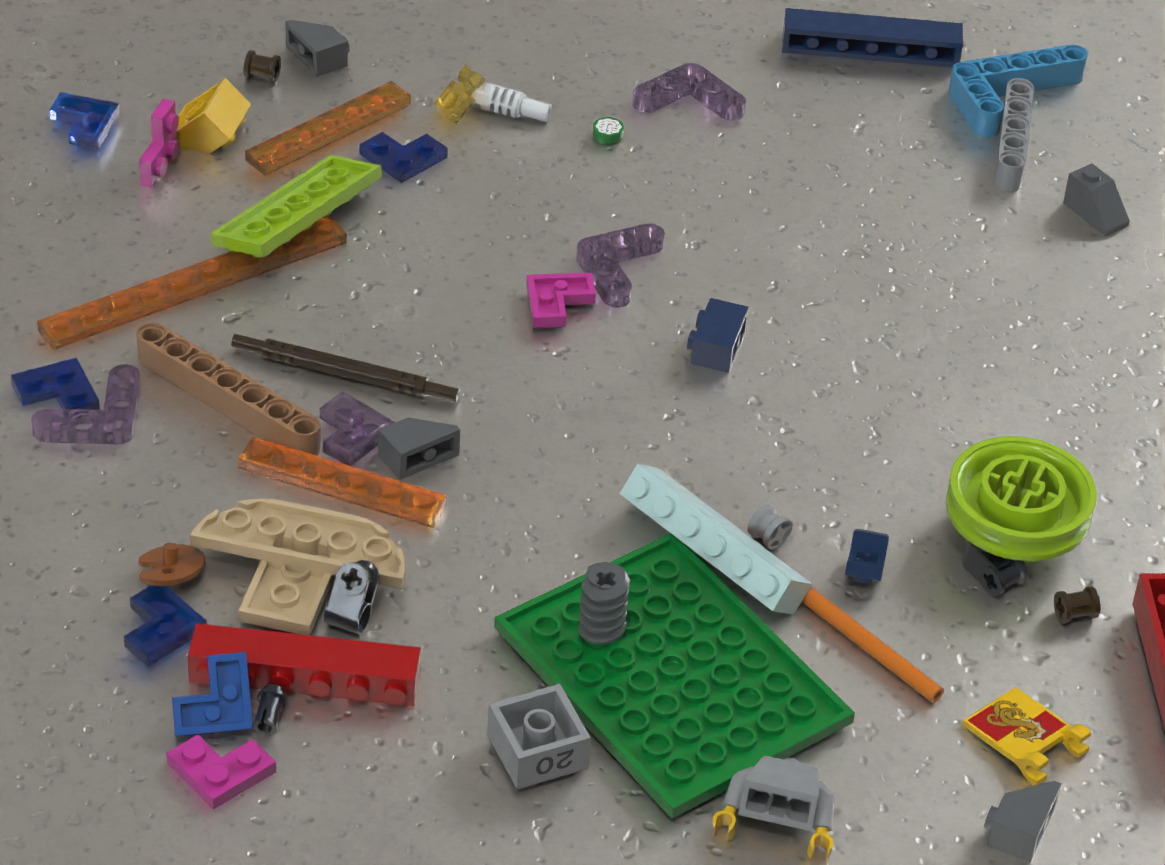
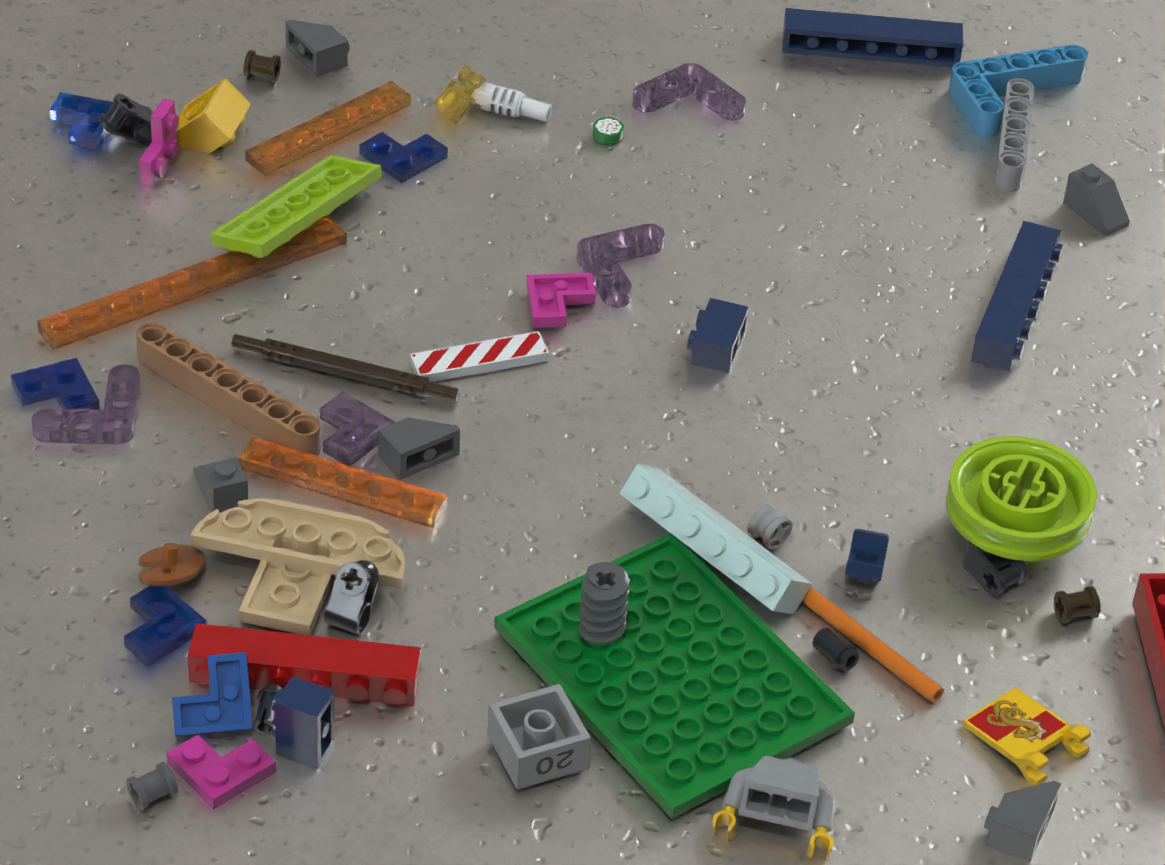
none -> black piece [98,94,153,147]
none -> dark grey bush [126,762,178,811]
none -> dark grey slope [193,457,248,513]
none -> dark blue brick [271,676,335,769]
none -> white tile [410,331,549,382]
none -> black pin [812,628,859,671]
none -> dark blue brick [971,221,1064,372]

